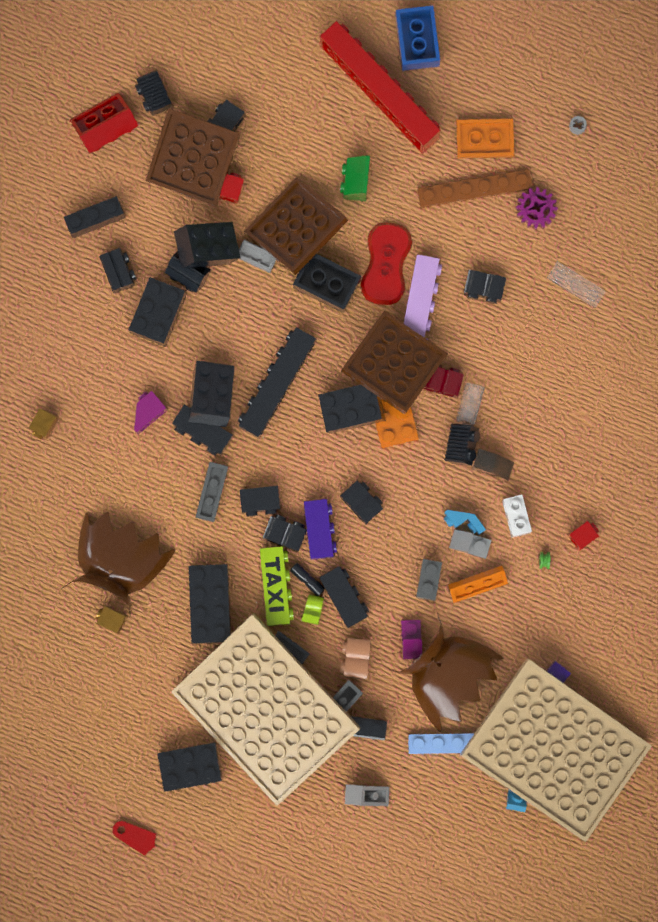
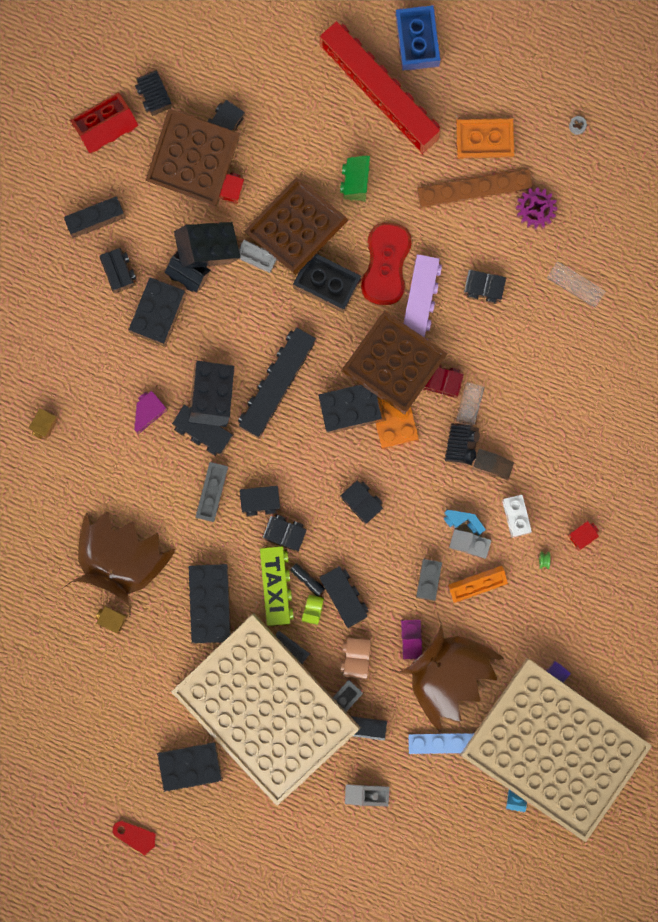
dark purple brick [304,499,337,560] -> none

